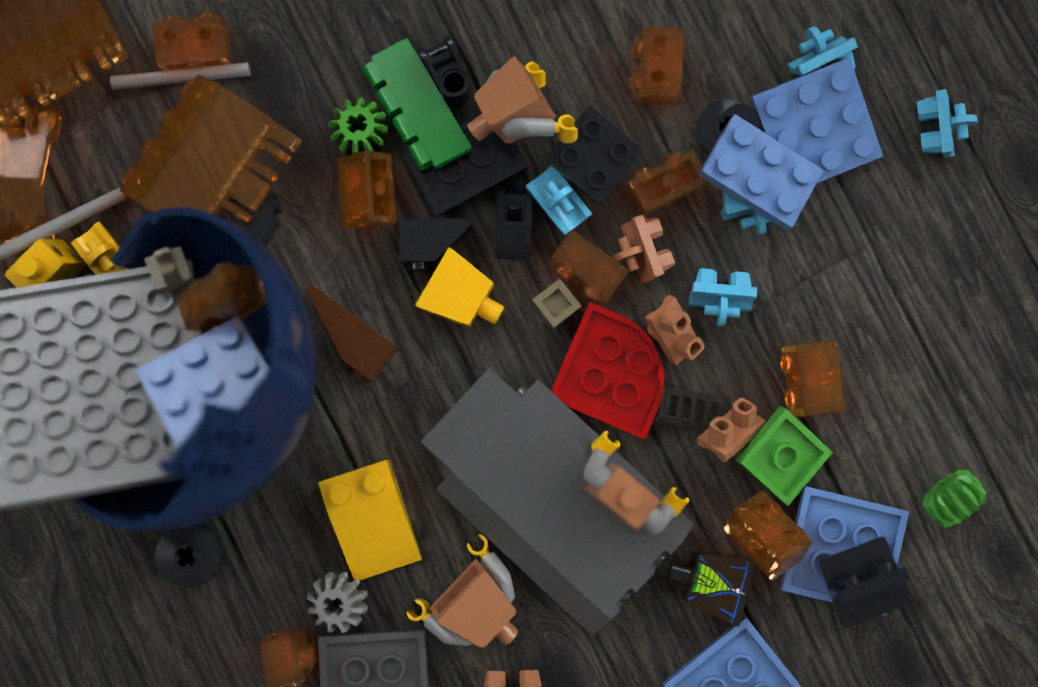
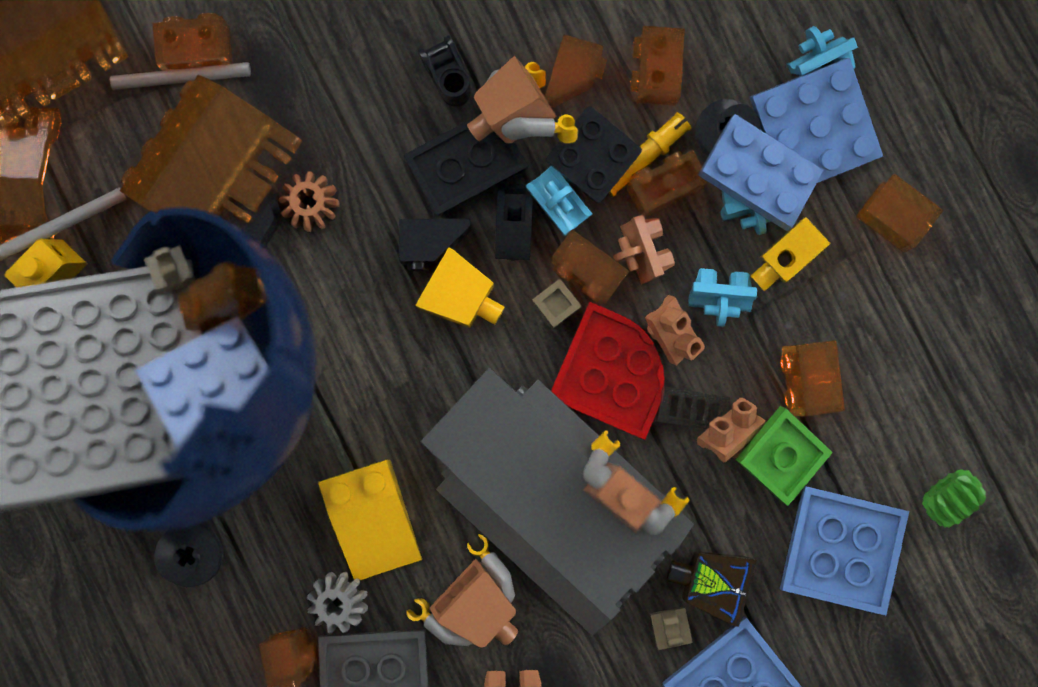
yellow hips [71,221,129,275] -> none
reddish brown slope [306,284,399,383] -> none
bright green gear [329,97,389,158] -> none
clear orange brick [337,151,396,230] -> none
green windscreen [362,38,473,170] -> none
clear orange brick [724,491,812,581] -> none
black bracket [818,536,911,628] -> none
medium azure hips [917,89,978,158] -> none
none -> nougat gear [279,172,339,232]
none -> clear orange slope [545,34,608,109]
none -> yellow pin [609,112,692,197]
none -> dark tan tile [649,606,693,650]
none -> yellow torso [750,217,831,291]
none -> clear orange piece [857,174,944,253]

